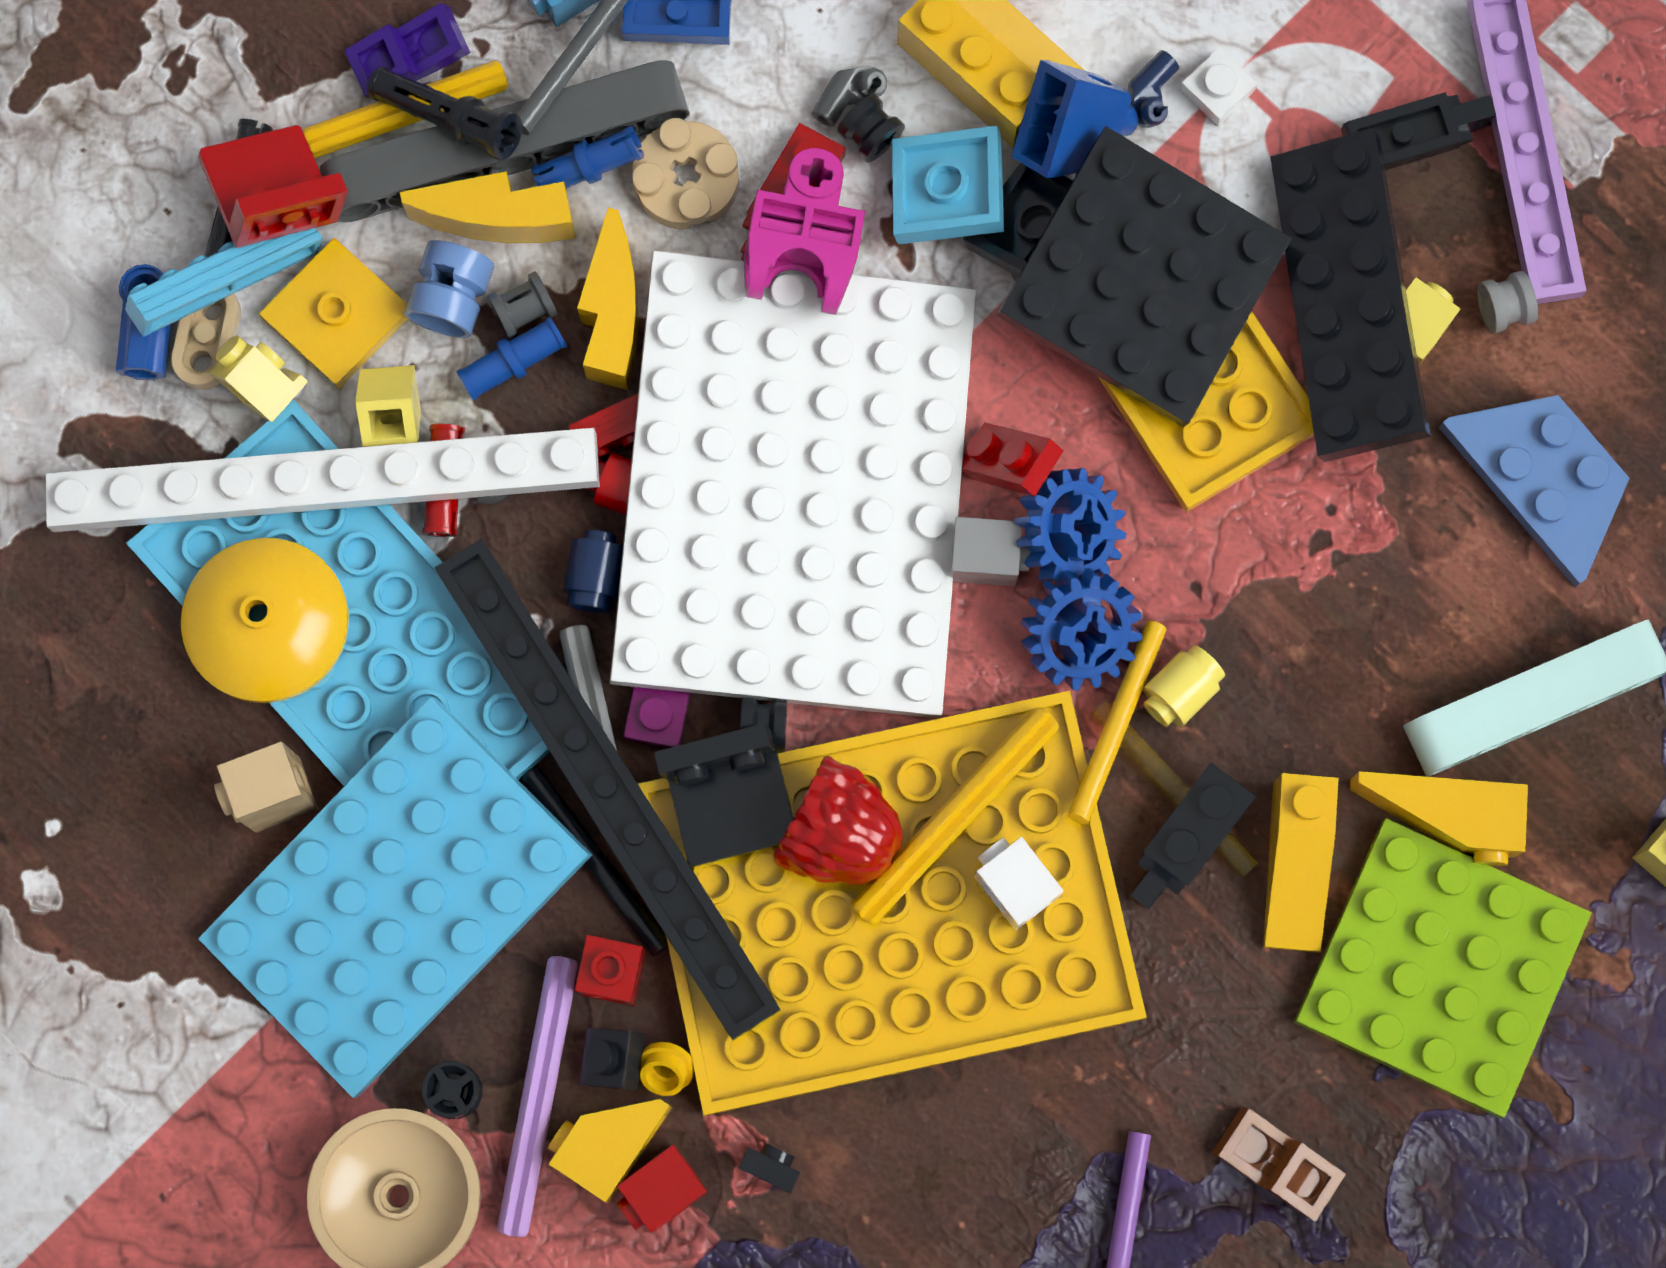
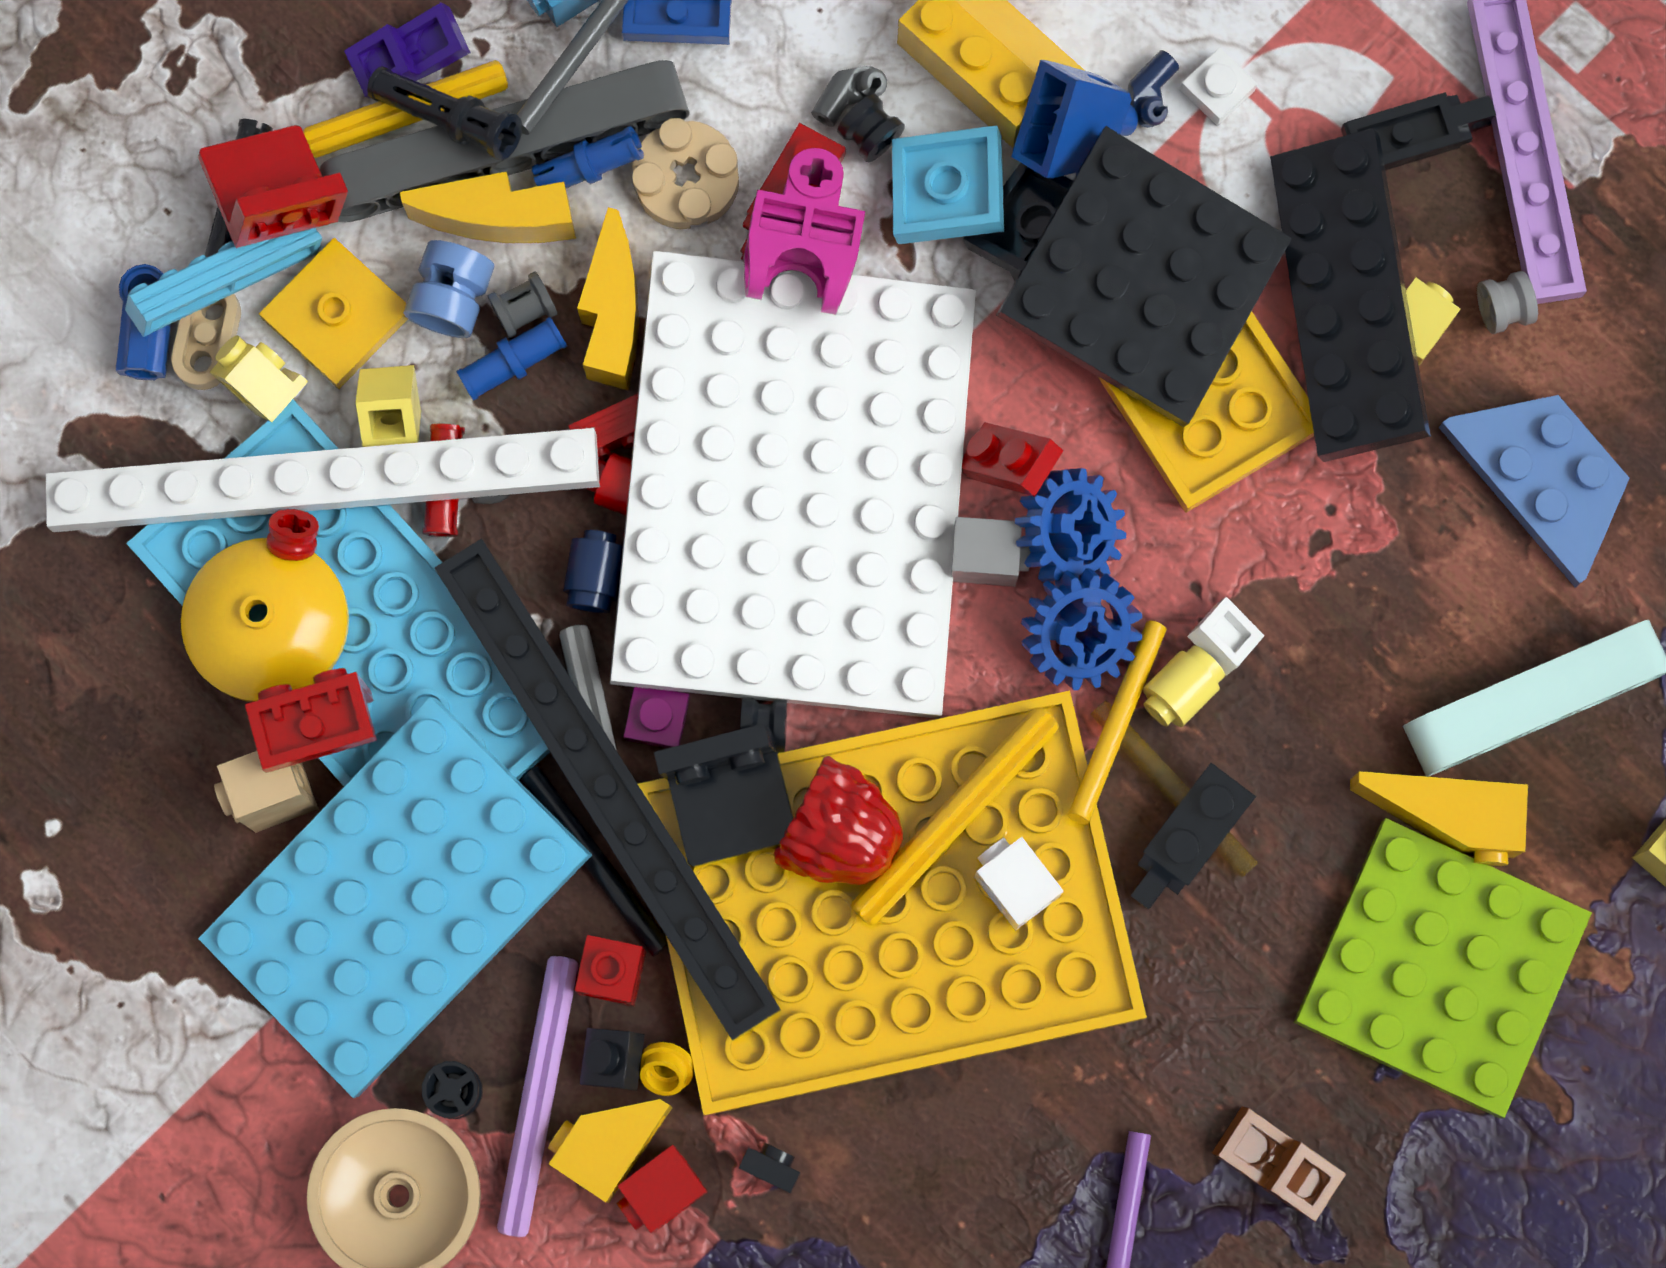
yellow slope [1263,773,1339,952] -> none
none -> red bracket [245,668,377,773]
none -> red bush [267,509,319,561]
none -> white plate [1187,597,1264,676]

